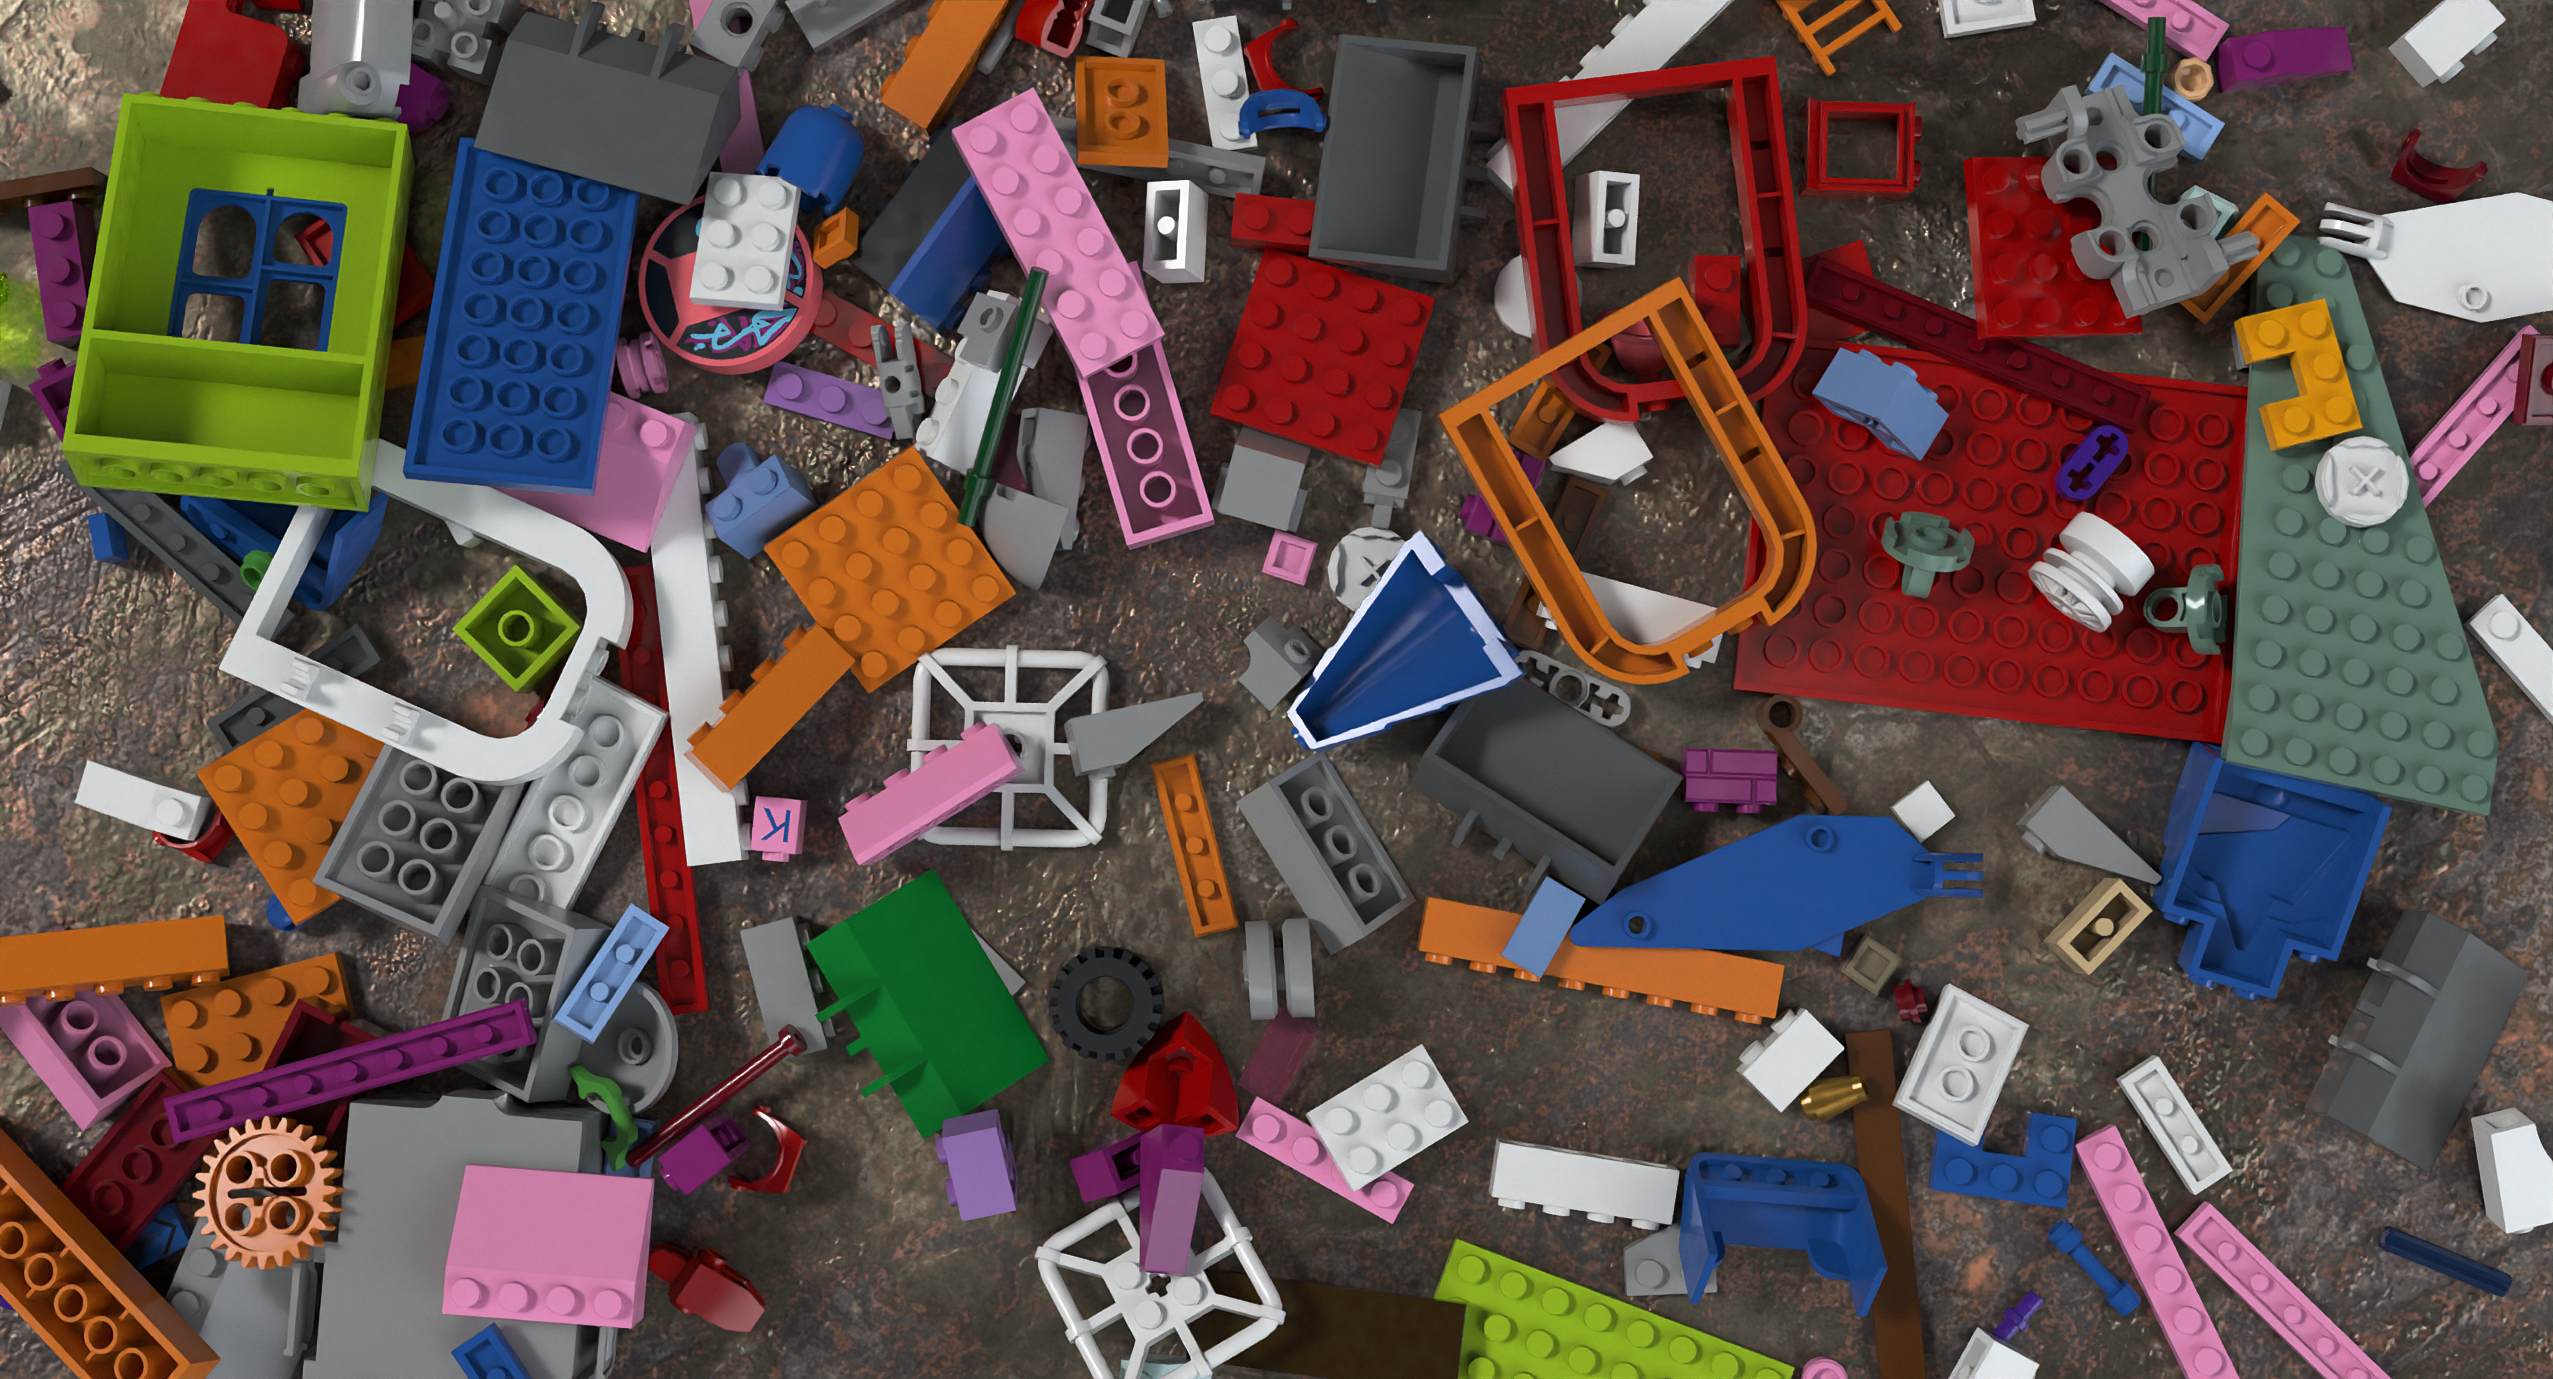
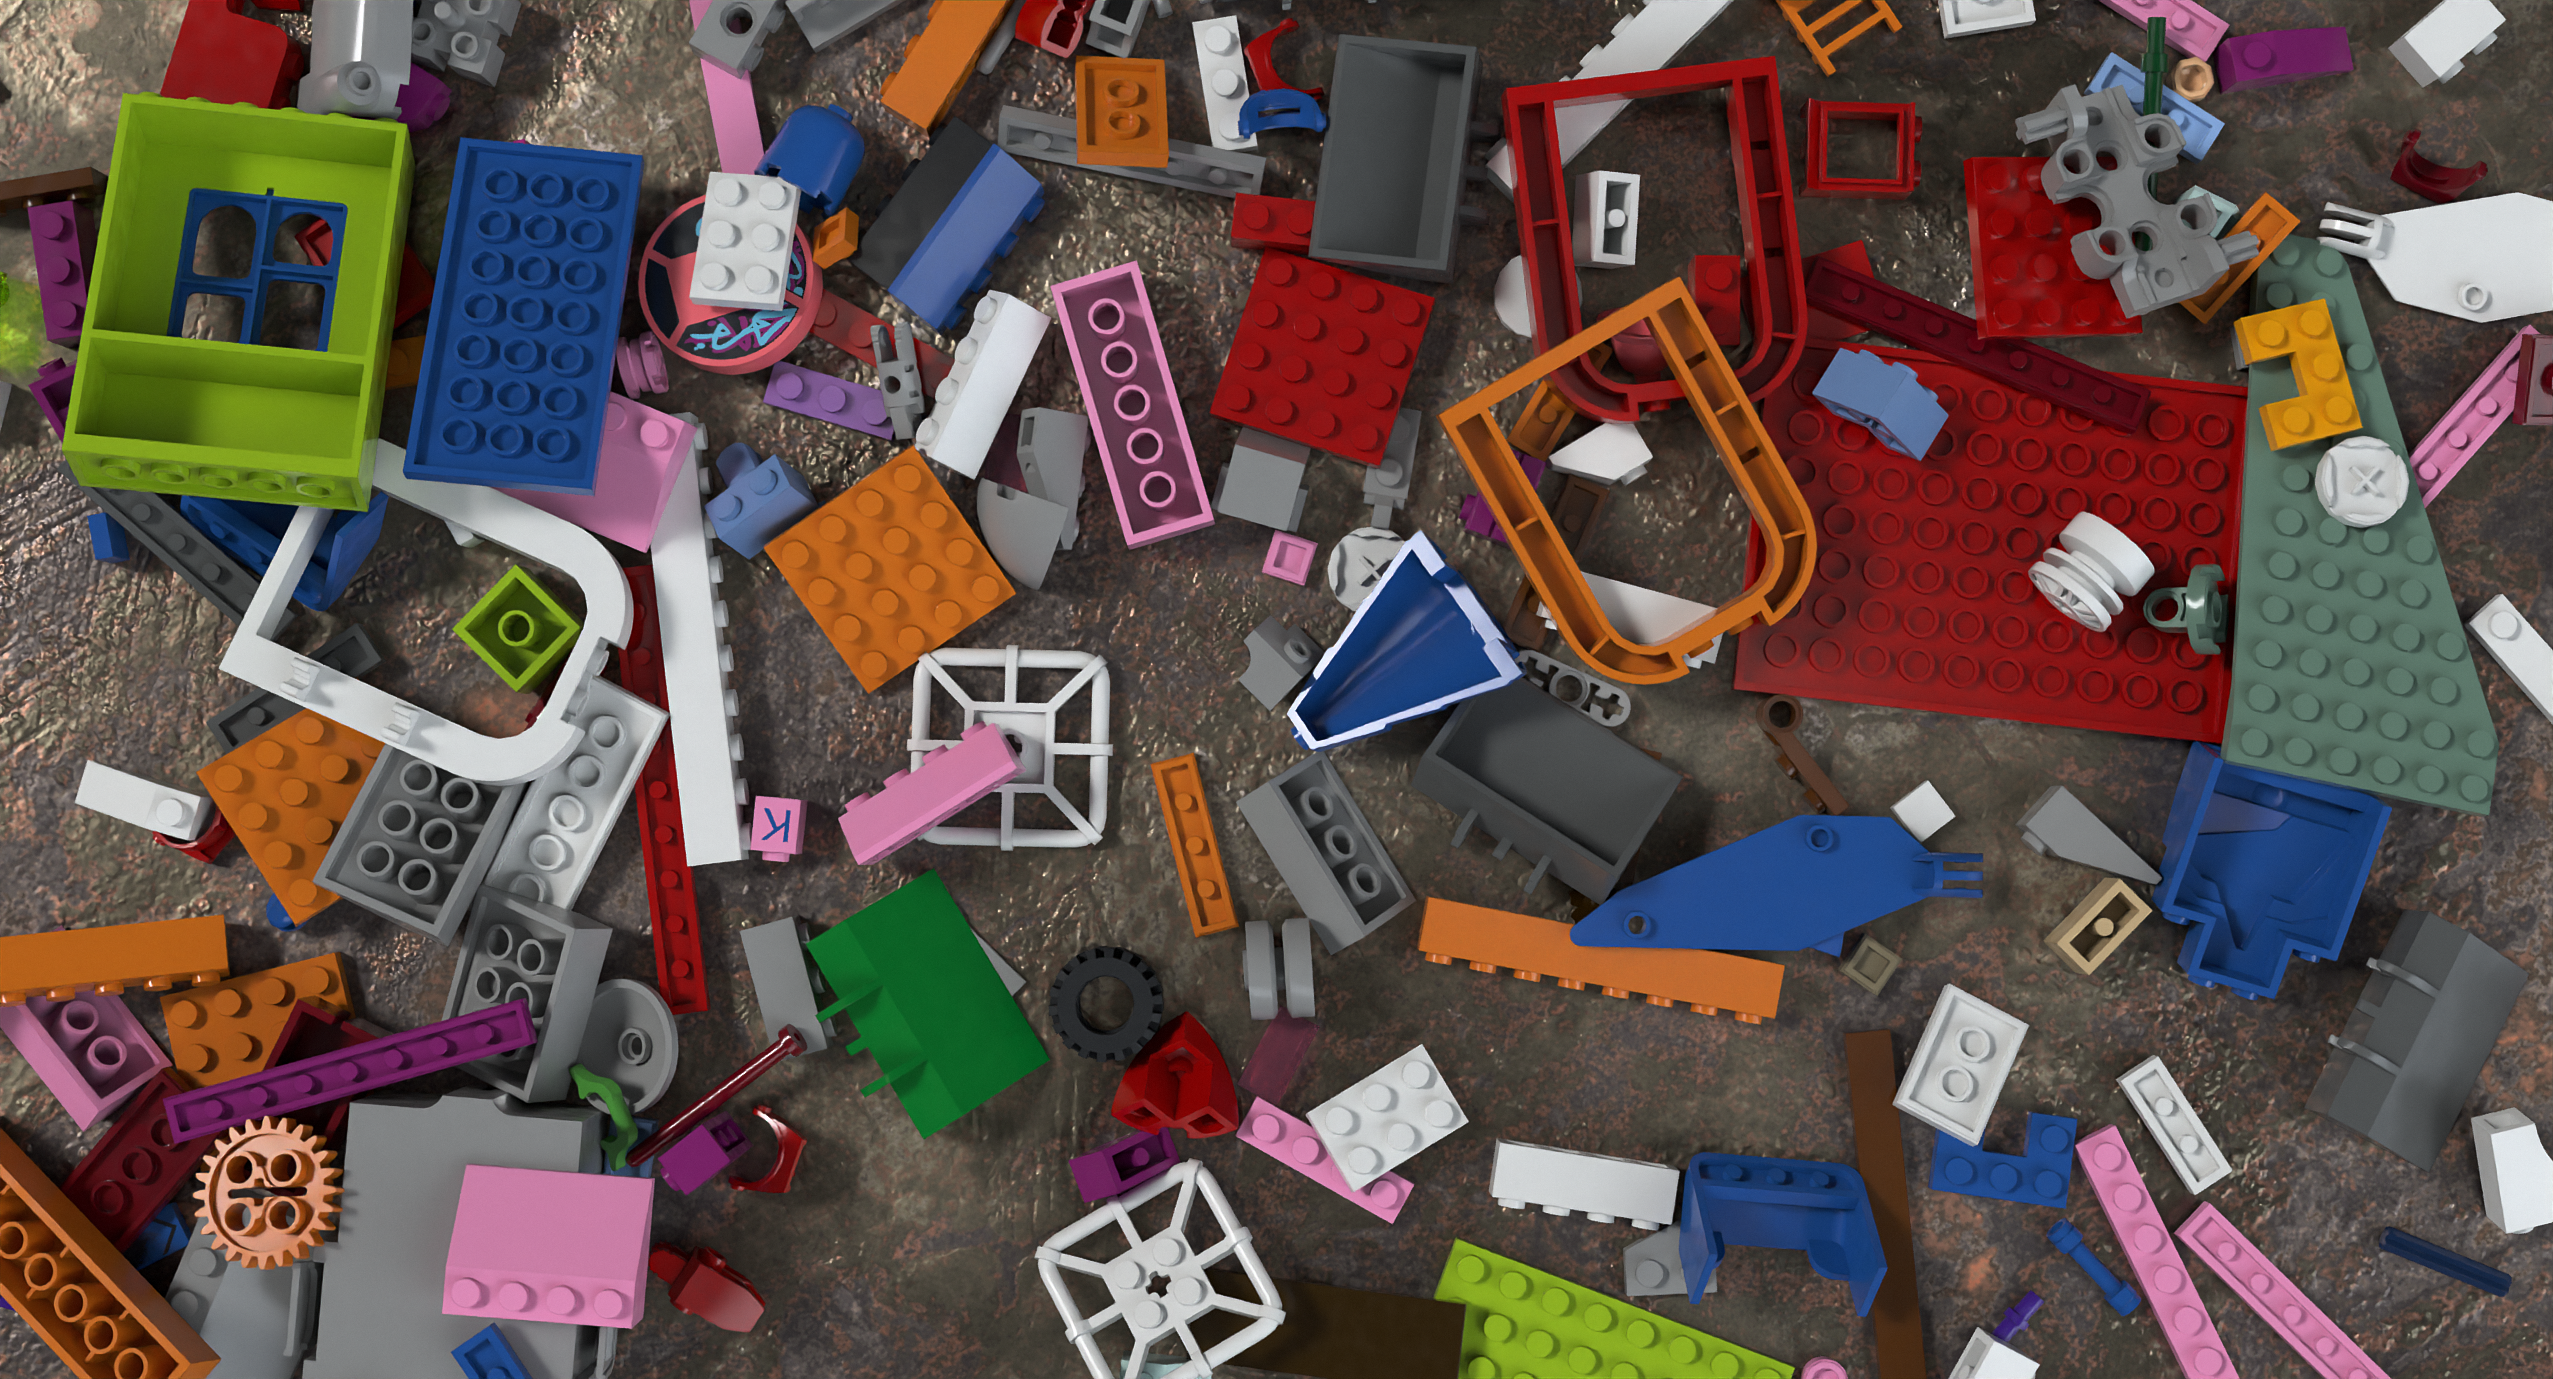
bright green plate [240,550,275,592] -> none
dark grey piece [473,1,741,205] -> none
light blue plate [553,903,670,1045] -> none
orange brick [683,623,856,793] -> none
medium lavender brick [936,1109,1018,1222] -> none
bright pink brick [952,87,1165,381] -> none
dark green bar [957,266,1049,527] -> none
light grey brick [957,292,1054,374] -> none
light grey slope [1064,692,1204,782] -> none
magenta slope [1139,1124,1204,1276] -> none
white brick [1143,180,1209,283] -> none
medium blue tile [1500,876,1586,978] -> none
magenta brick [1680,747,1777,813] -> none
white brick [1736,1007,1845,1112] -> none
pearl gold cone [1799,1073,1870,1123] -> none
sand green tile [1881,511,1975,598] -> none
dark red plate [1893,979,1928,1024] -> none
dark purple beam [2054,425,2128,502] -> none

